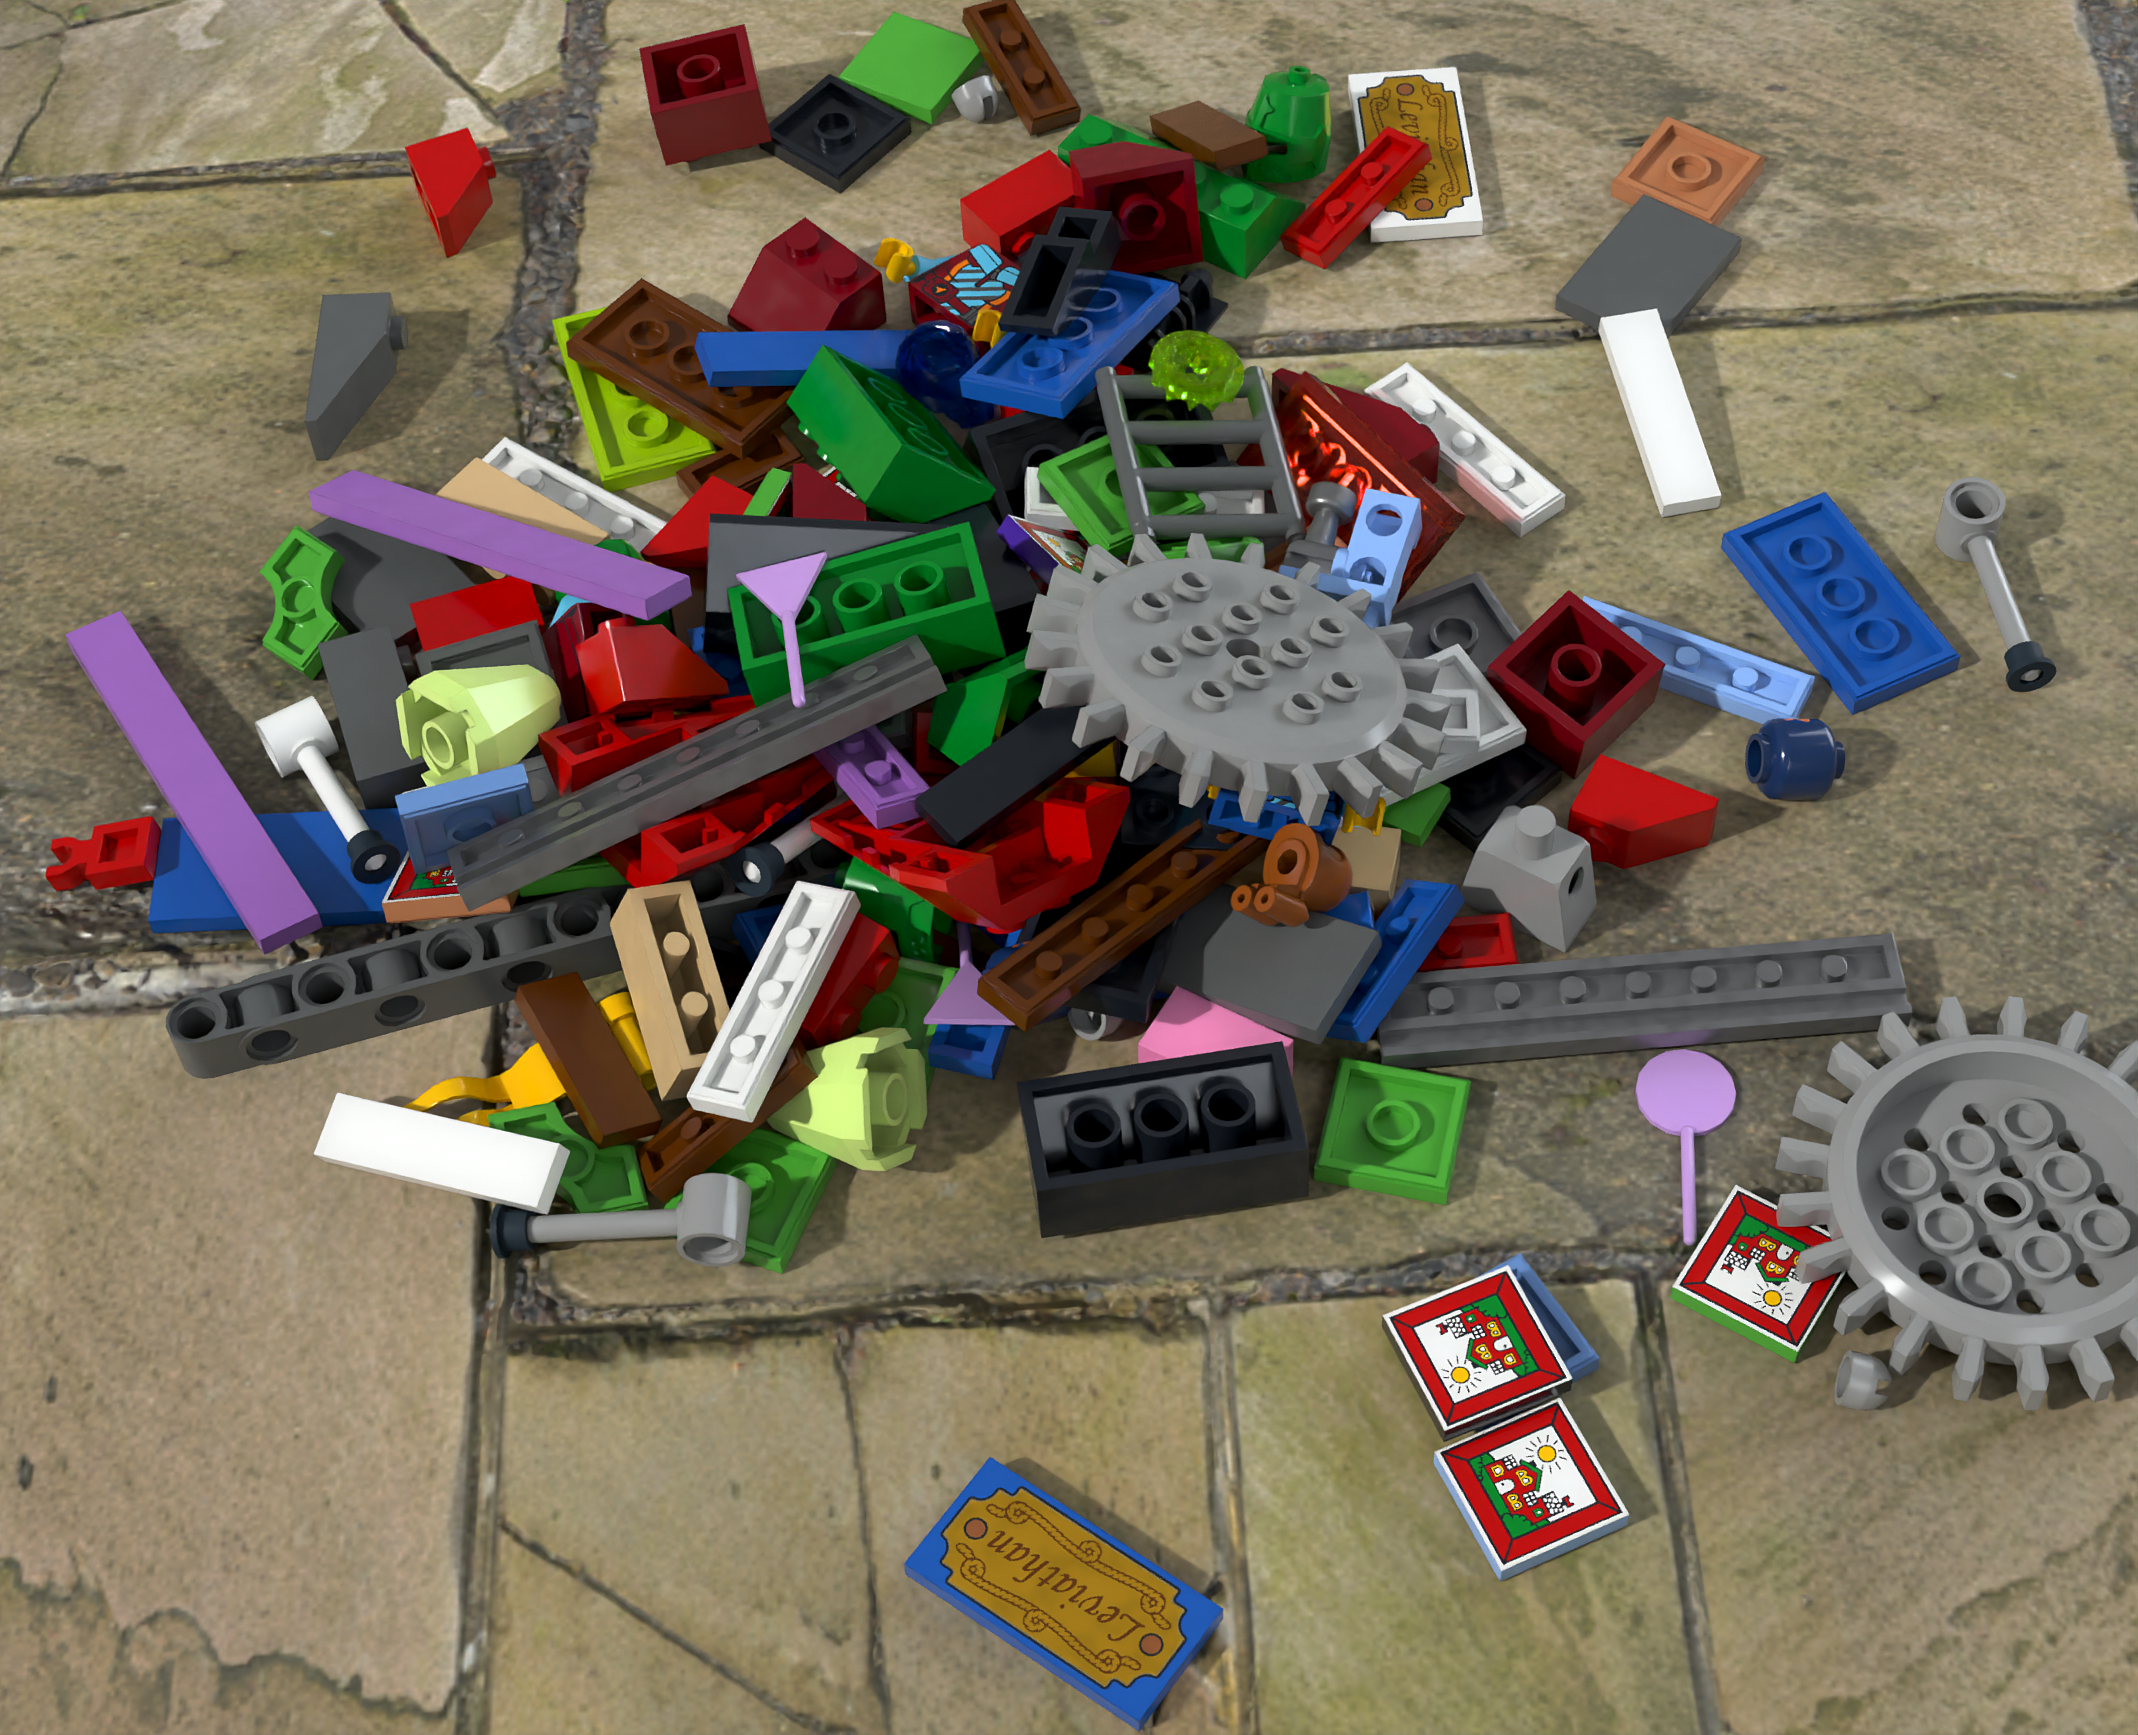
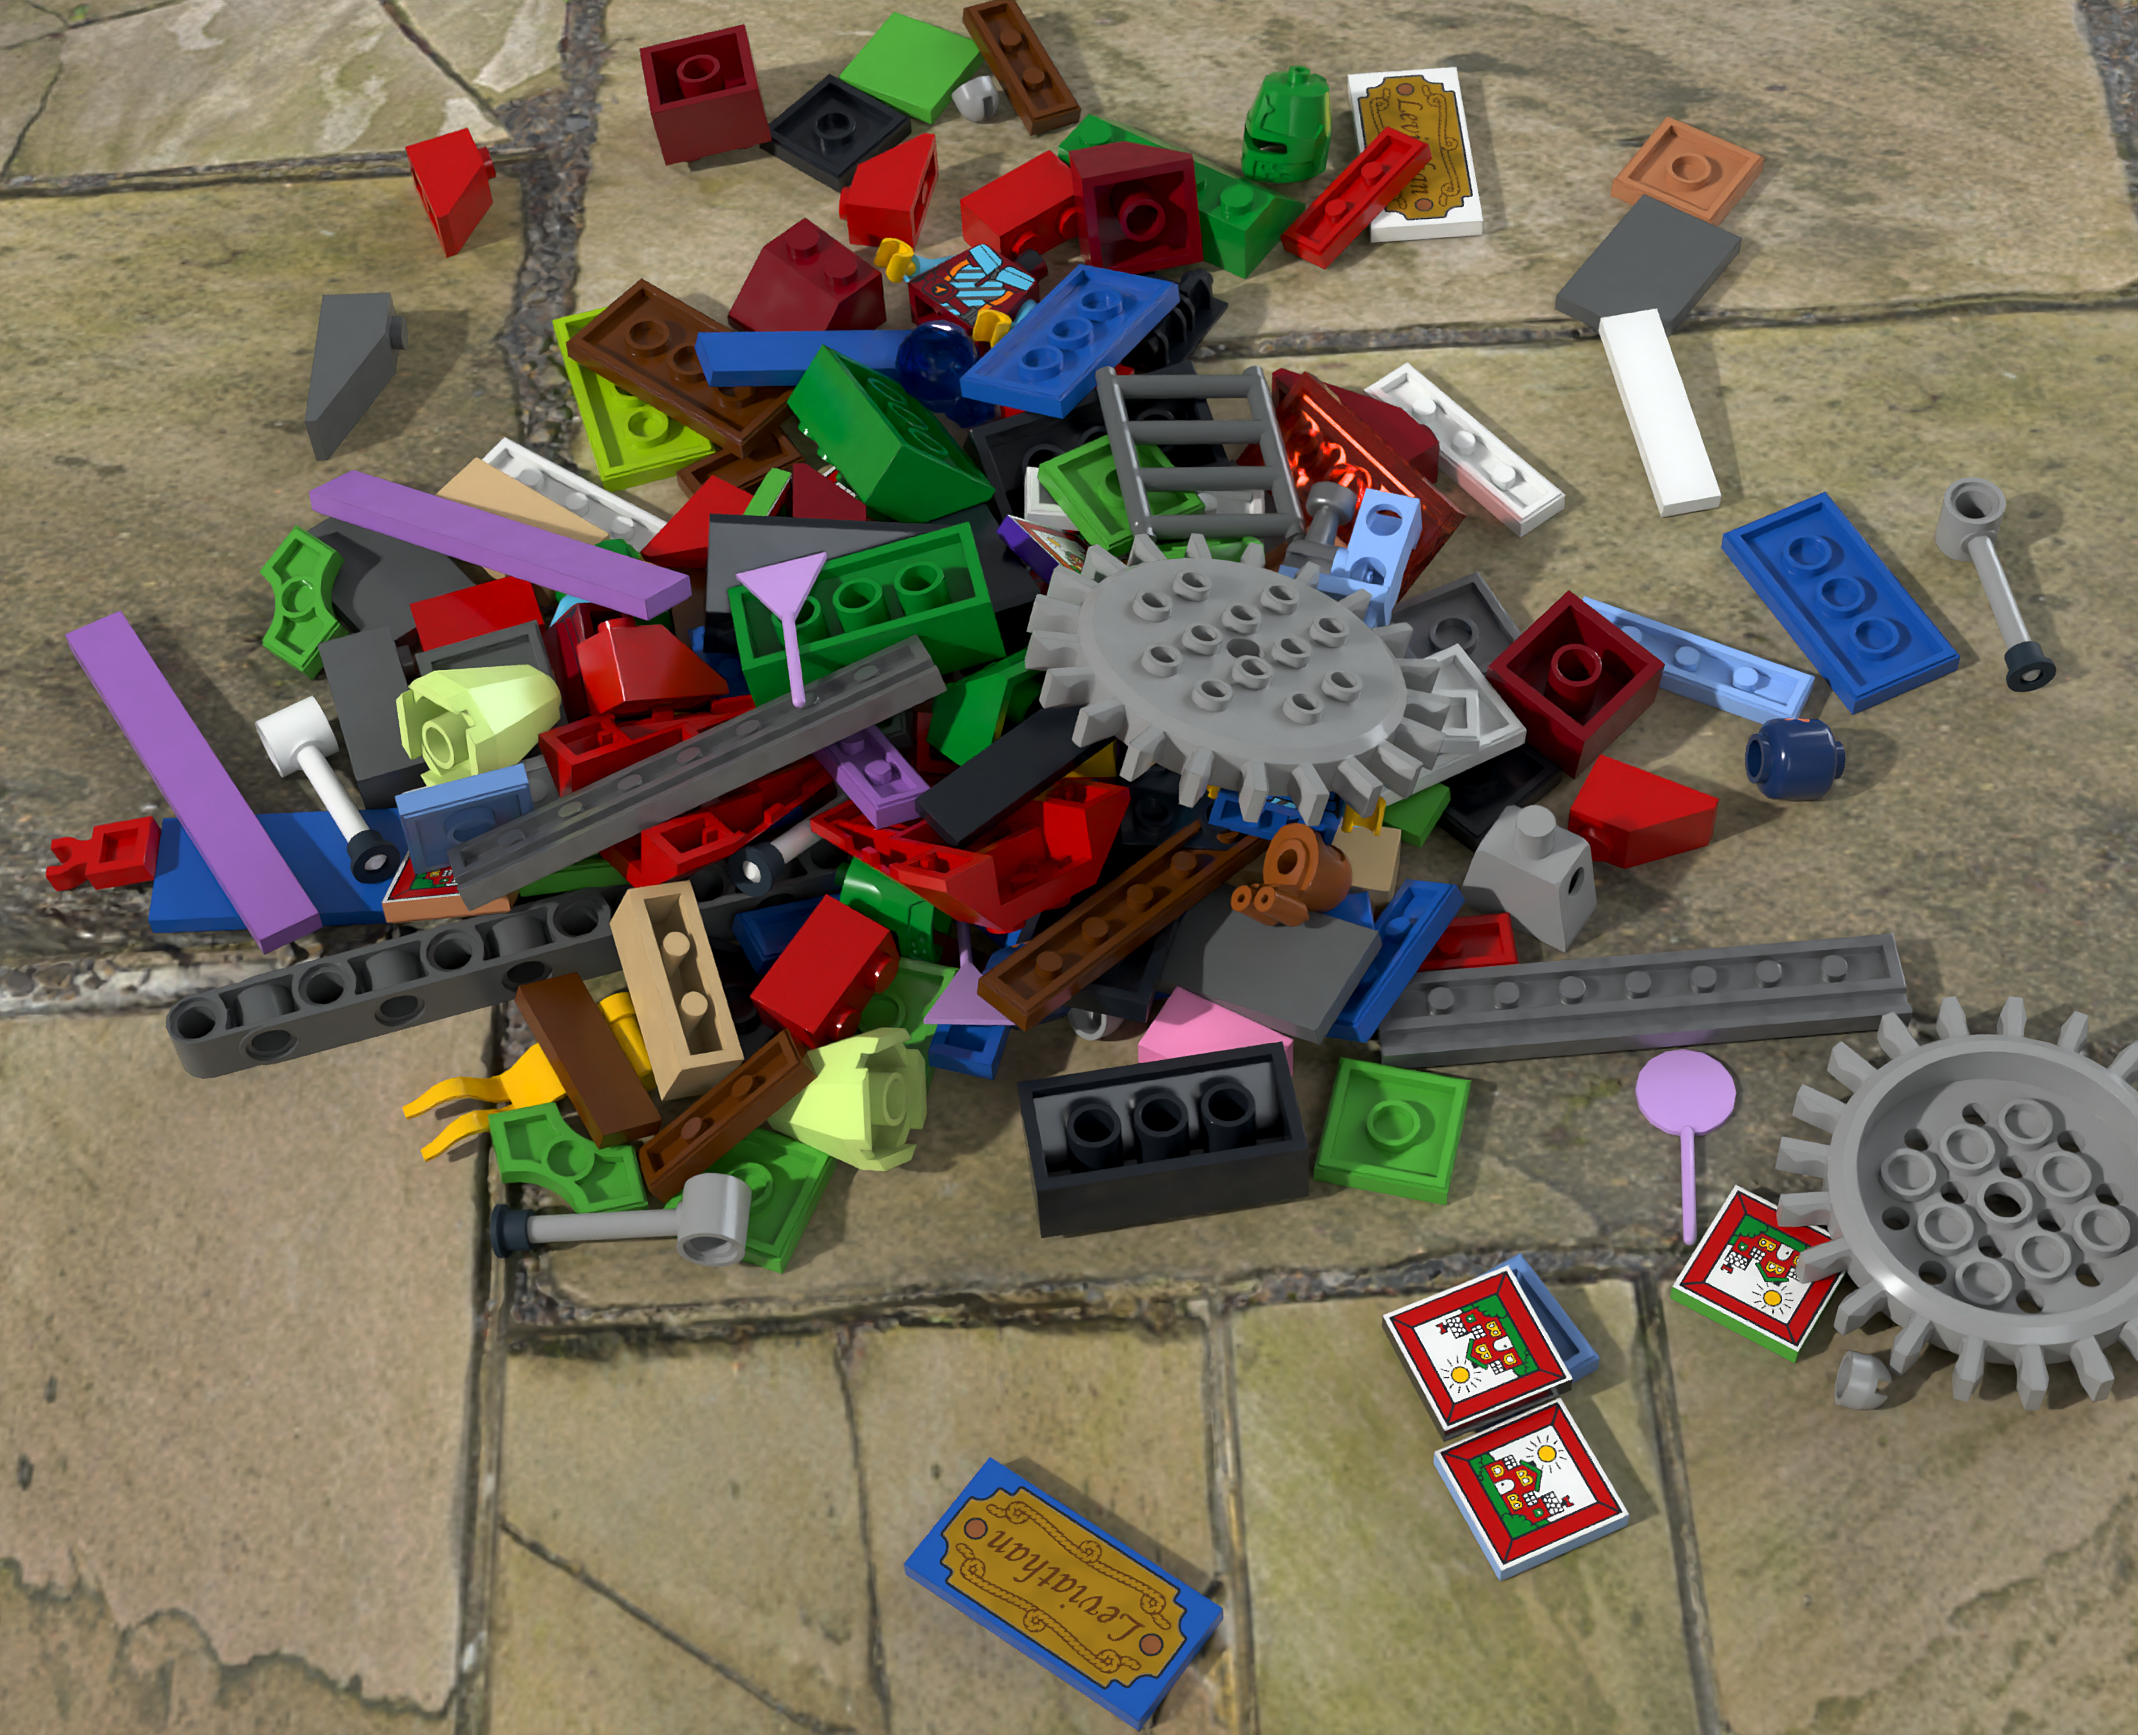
white tile [314,1093,570,1215] -> none
white tile [686,881,861,1123] -> none
black slope [998,206,1122,337] -> none
clear neon green gear [1148,330,1244,412] -> none
reddish brown tile [1150,100,1268,172] -> none
none -> red slope [839,133,939,251]

